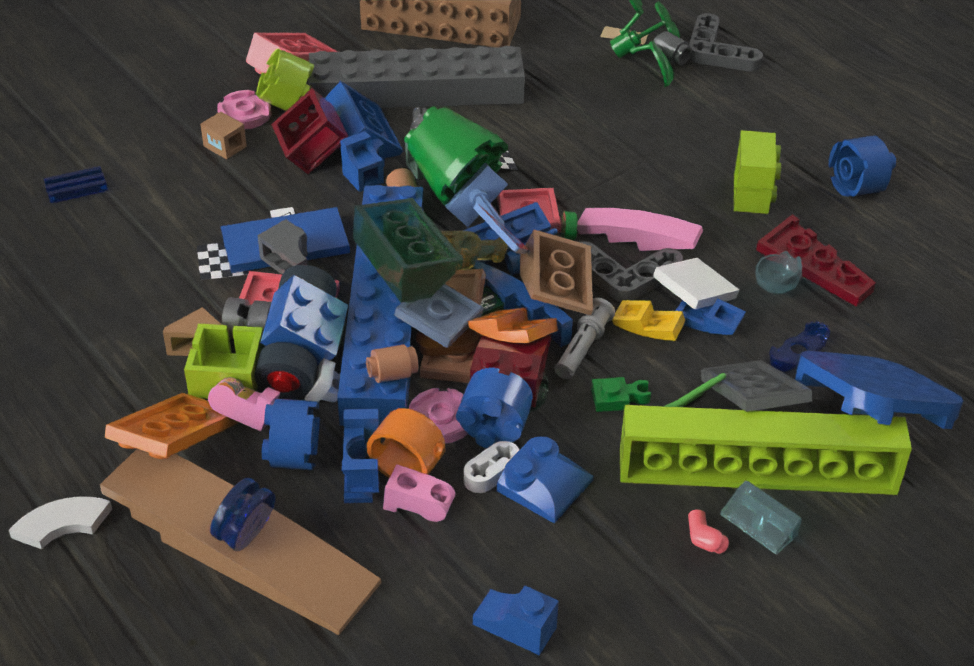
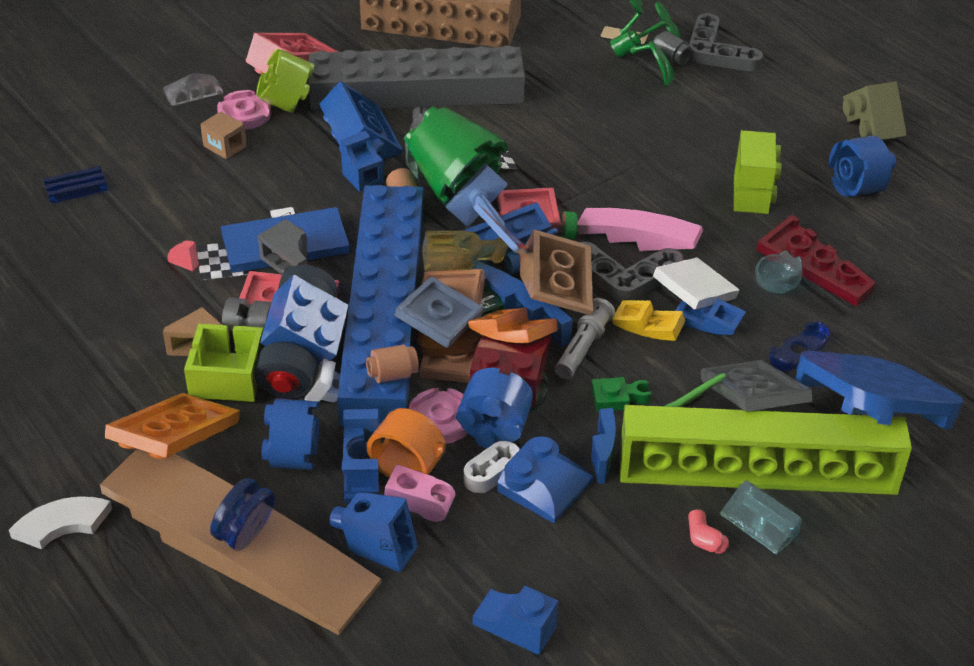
bright pink leg [208,377,280,431] -> none
dark red piece [271,88,348,174] -> none
clear green slope [353,198,464,303] -> none
none -> clear slope [163,73,223,106]
none -> coral tile [168,240,199,271]
none -> blue torso [330,492,418,572]
none -> blue slope [591,408,616,484]
none -> olive brick [842,81,907,142]

